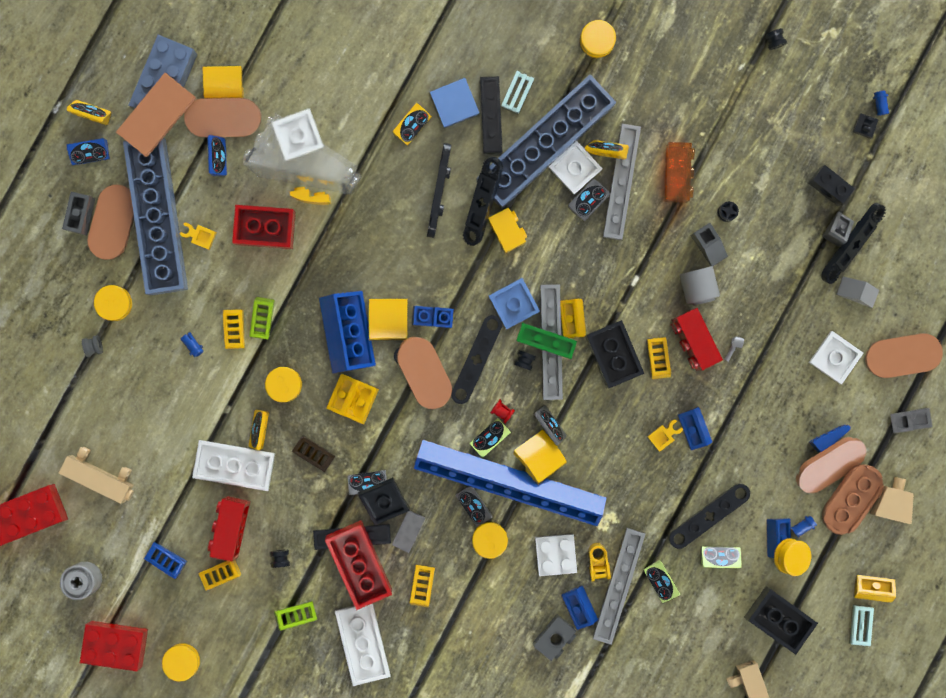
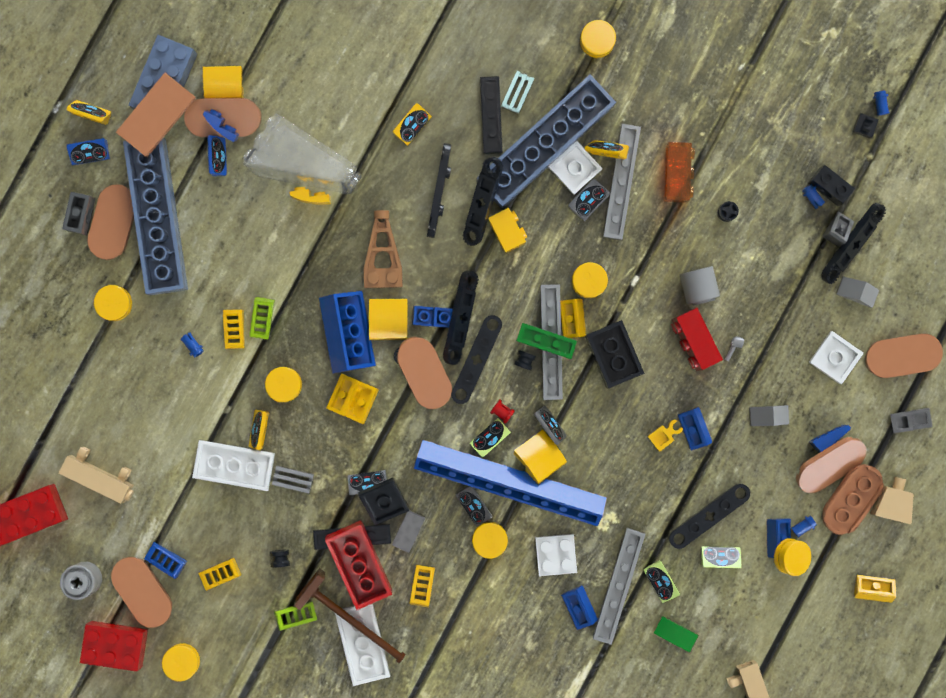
dark grey wheel [82,335,103,357] -> none
yellow plate [180,223,217,250] -> none
red brick [207,496,251,562] -> none
red brick [232,205,296,250] -> none
white plate [272,109,324,162] -> none
dark brown slope [292,435,335,472] -> none
medium blue tile [430,78,479,128] -> none
medium blue tile [489,278,540,330] -> none
dark grey brick [533,614,576,661] -> none
yellow piece [588,543,611,582] -> none
yellow slope [647,337,671,379] -> none
dark grey slope [690,223,728,266] -> none
black brick [744,586,818,655] -> none
black wheel [764,28,787,50] -> none
light aqua tile [850,605,874,646] -> none
none -> nougat tile [111,557,172,628]
none -> blue slope [203,109,239,142]
none -> light grey tile [272,466,314,493]
none -> reddish brown tile [294,568,406,663]
none -> medium nougat plate [364,210,403,288]
none -> black piece [443,271,479,365]
none -> yellow head [571,262,608,299]
none -> green slope [654,616,699,652]
none -> light grey slope [749,405,789,426]
none -> blue pin [802,184,825,209]

